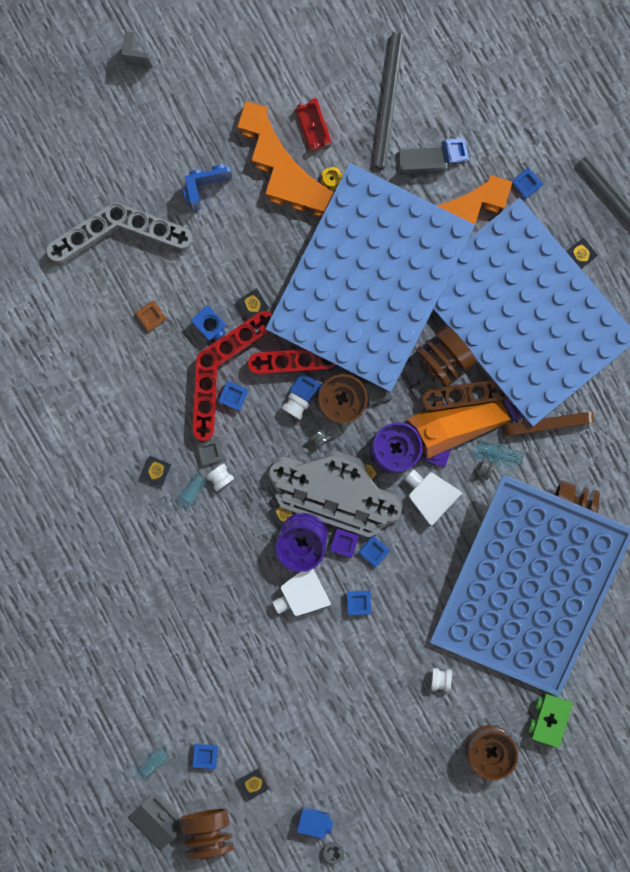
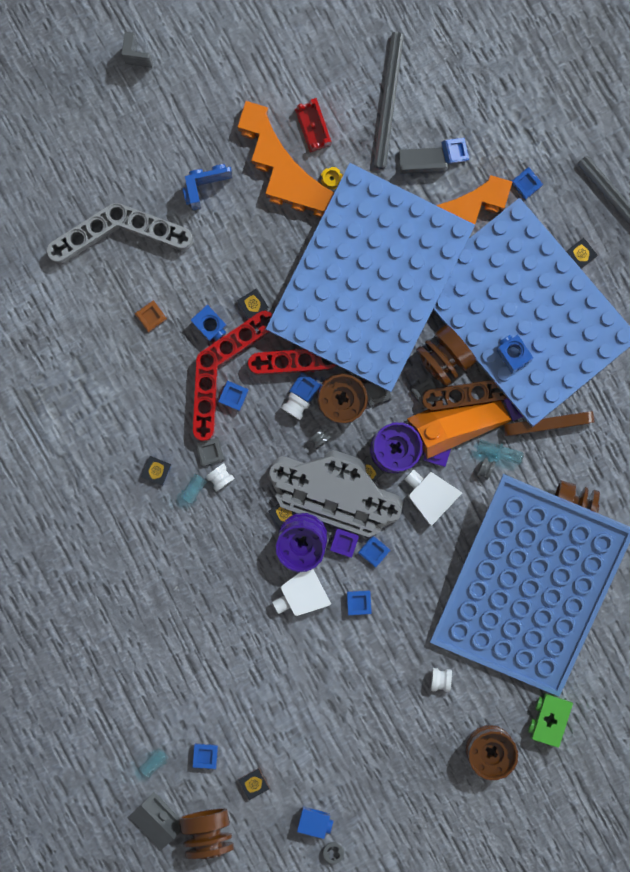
none -> blue brick [497,335,534,374]

